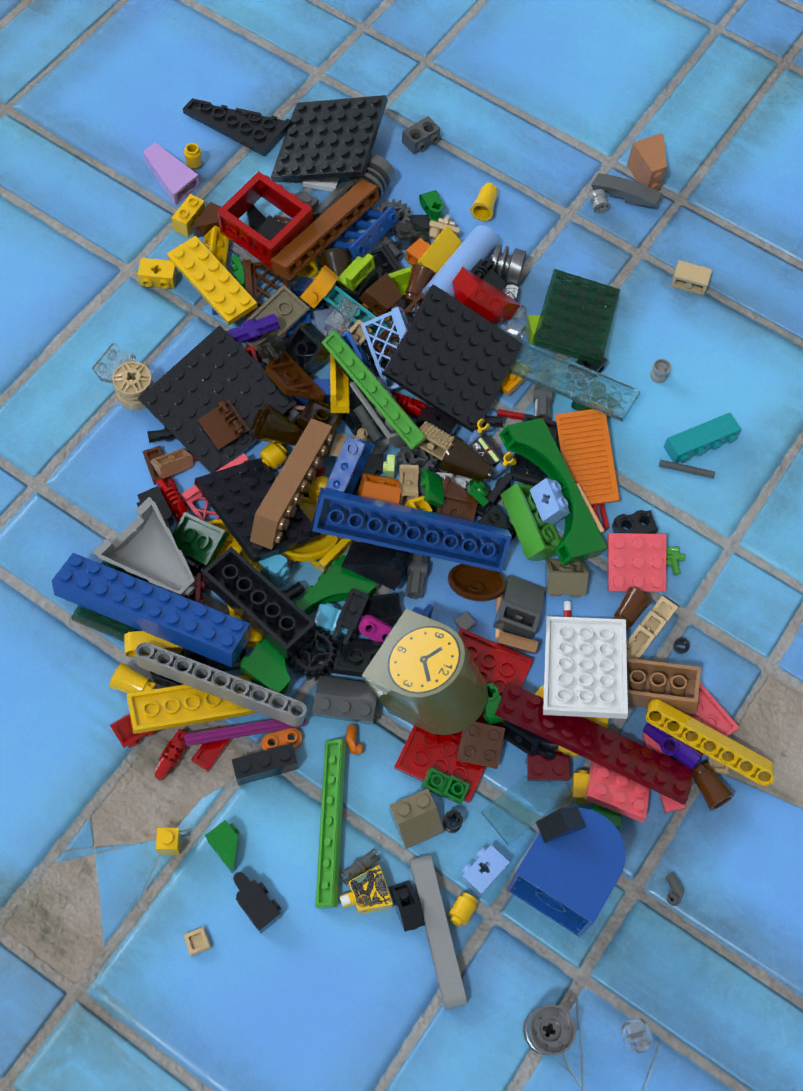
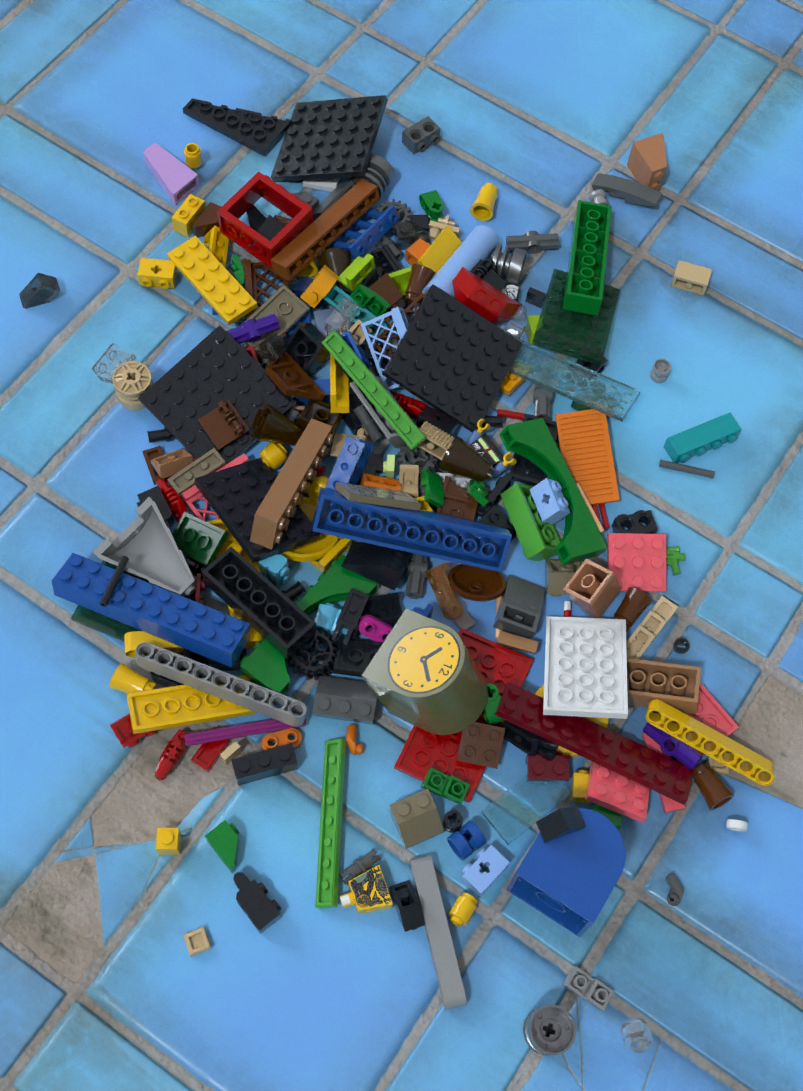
none -> clear smoke slope [19,273,60,309]
none -> black piece [99,556,129,607]
none -> dark tan plate [167,448,226,496]
none -> tan tile [220,742,242,766]
none -> tile [335,482,421,511]
none -> green slope [350,284,391,317]
none -> clear orange leg [425,562,463,620]
none -> blue wheel [447,820,487,861]
none -> dark grey piece [506,231,559,254]
none -> black tile [525,287,546,308]
none -> green brick [562,200,612,316]
none -> light grey slope [562,966,614,1011]
none -> nougat slope [563,559,621,618]
none -> white tile [726,819,748,832]

